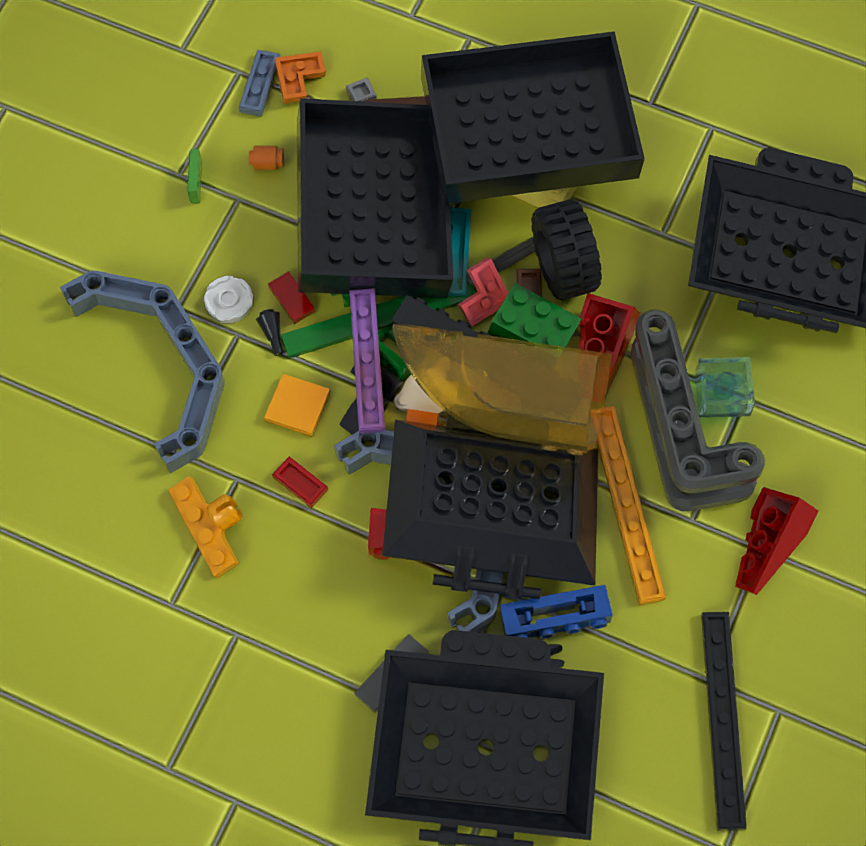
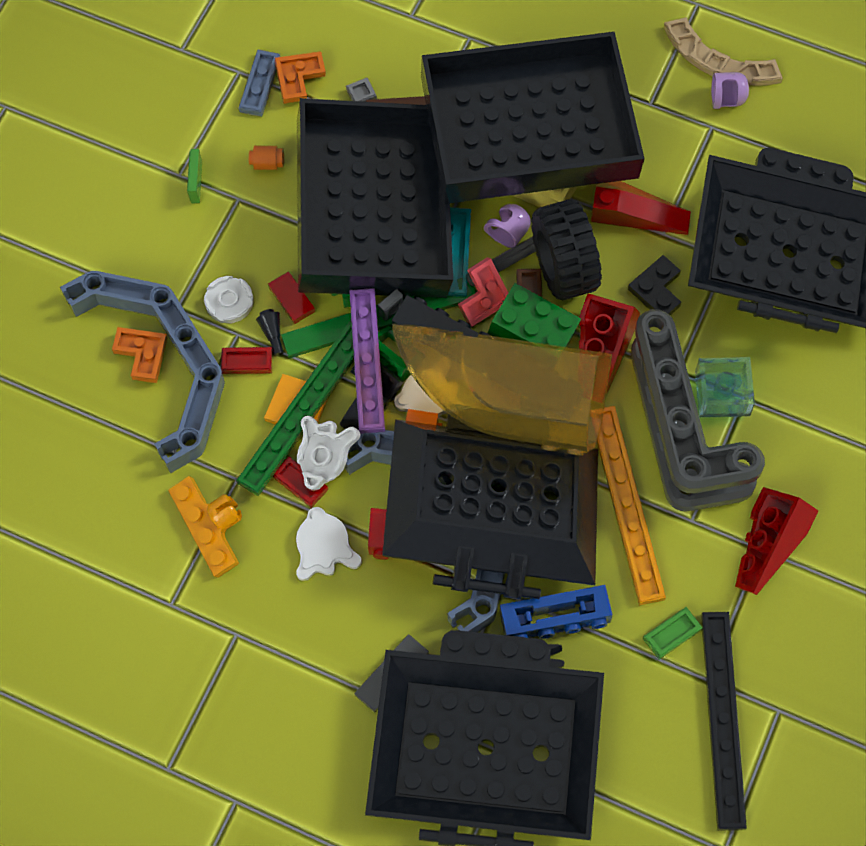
none -> orange plate [112,327,168,383]
none -> red tile [221,347,273,374]
none -> green tile [236,321,354,496]
none -> white tile [296,507,362,581]
none -> white tile [297,416,360,491]
none -> dark grey tile [378,289,403,321]
none -> lavender helmet [484,204,531,248]
none -> red wedge [591,181,691,235]
none -> black plate [628,255,681,315]
none -> bright green tile [643,607,703,660]
none -> tan tile [664,17,783,86]
none -> lavender helmet [711,72,749,109]

